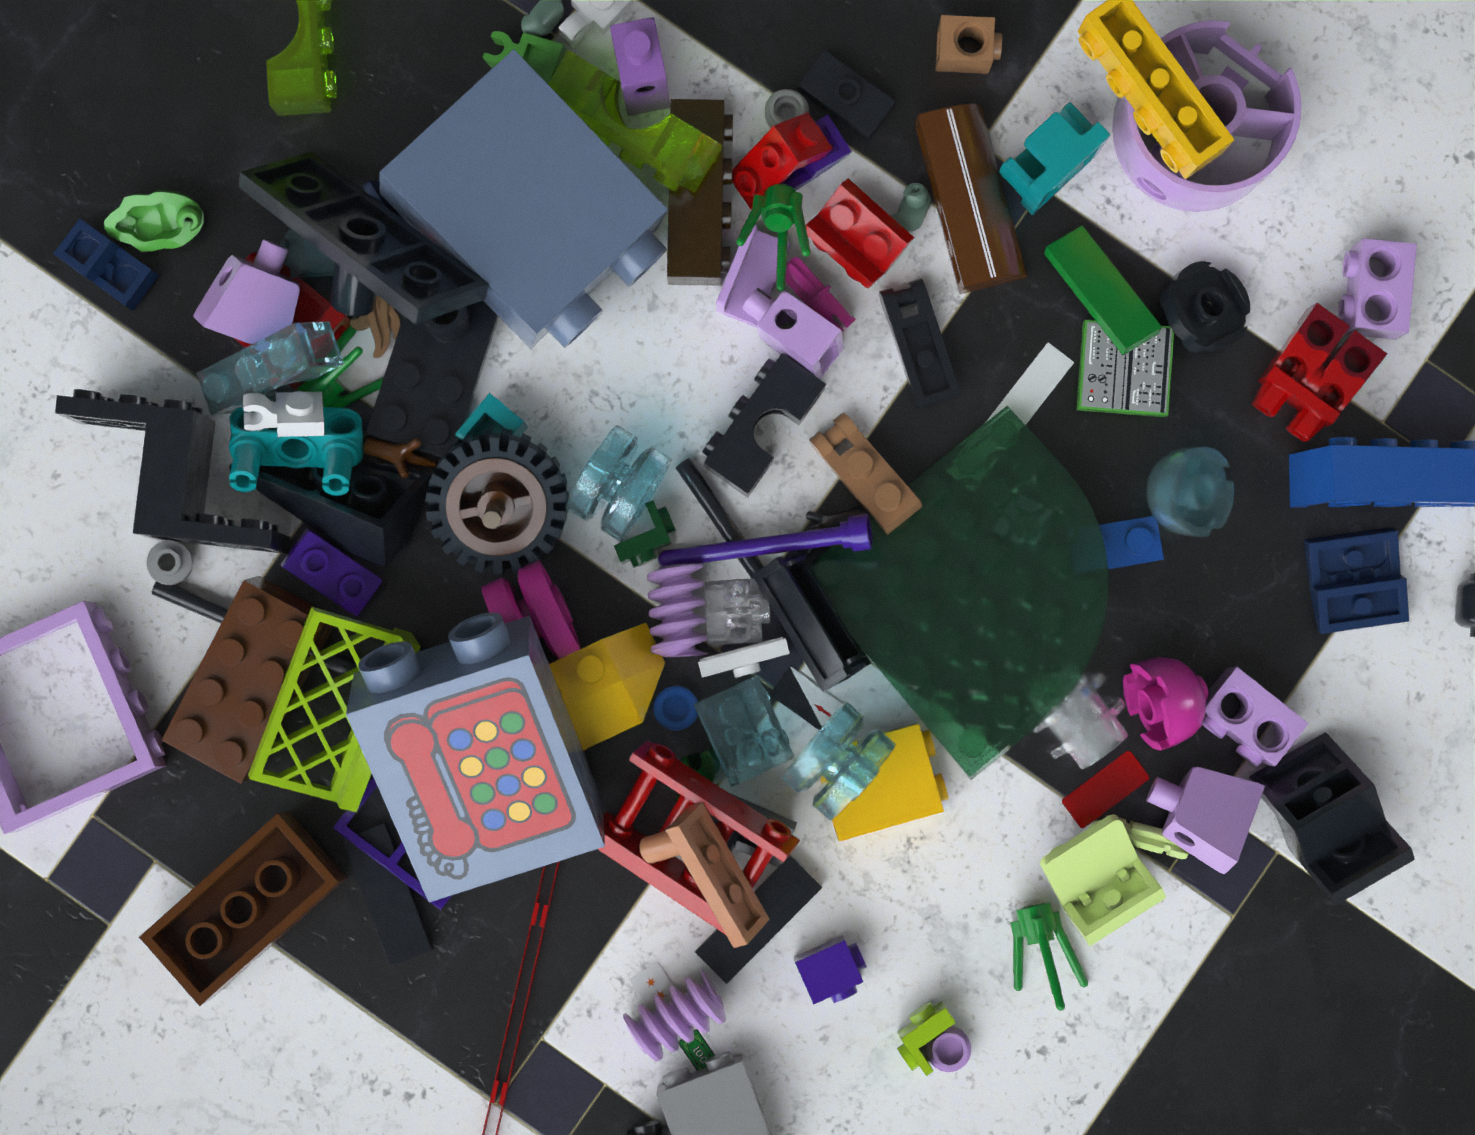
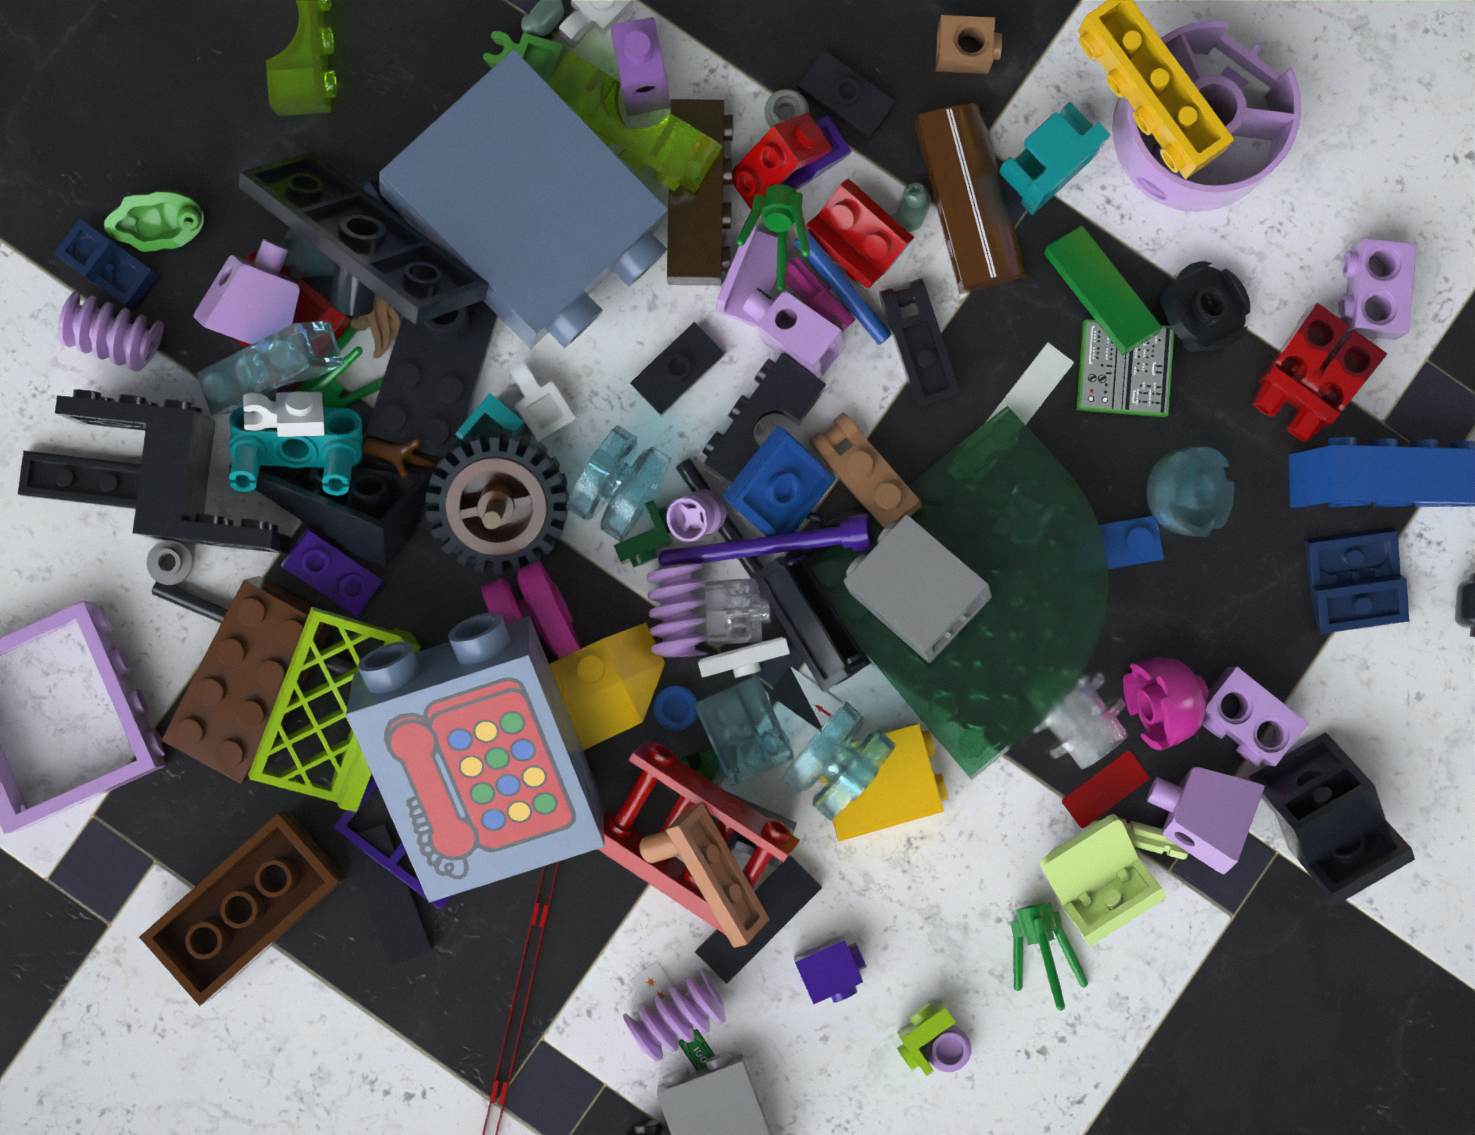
none -> black tile [17,450,141,509]
none -> lavender piece [58,290,164,372]
none -> white plate [509,361,577,443]
none -> black plate [630,322,725,417]
none -> lavender wheel [667,489,726,542]
none -> blue tile [722,425,837,536]
none -> blue bar [794,230,892,345]
none -> light grey brick [844,514,992,663]

